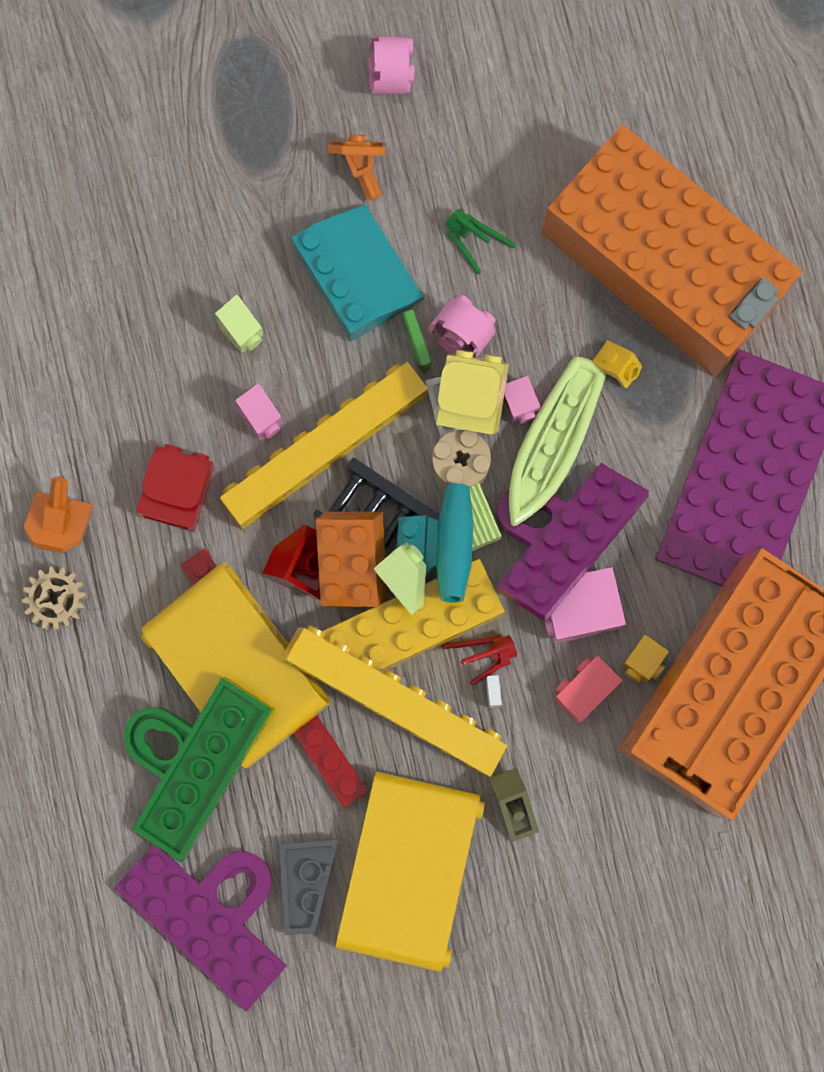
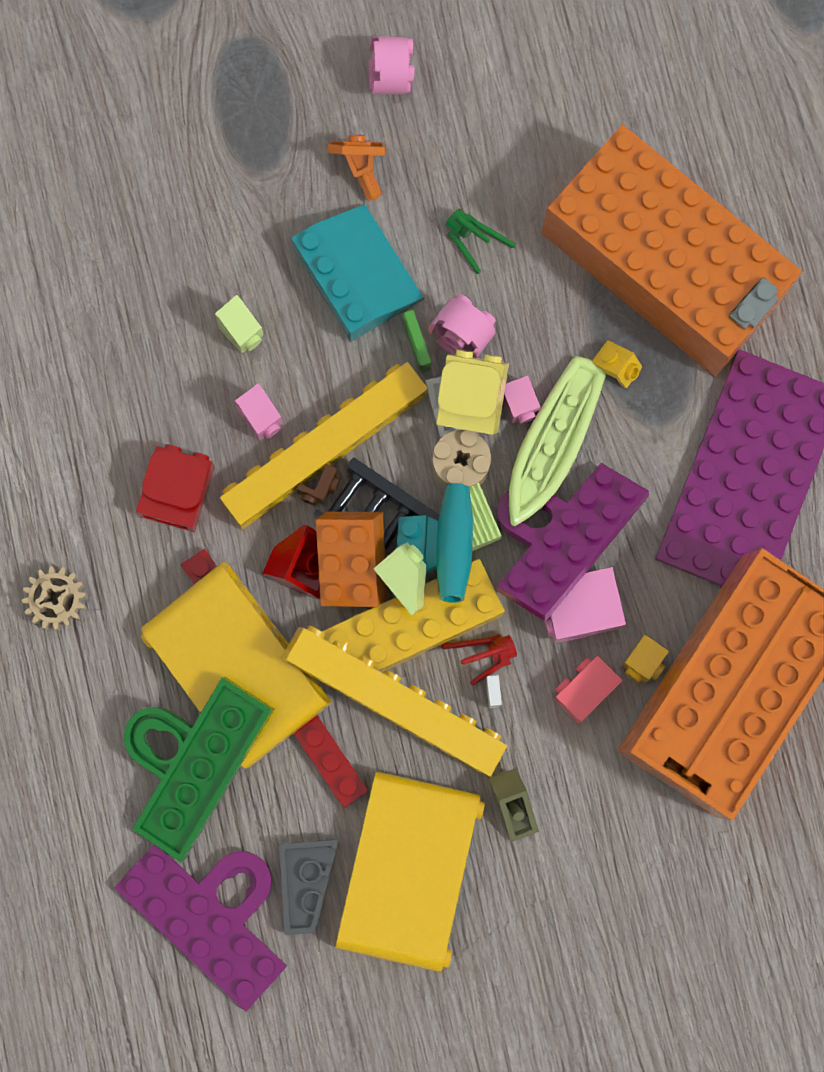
orange piece [23,476,93,553] -> none
none -> reddish brown bracket [297,464,341,506]

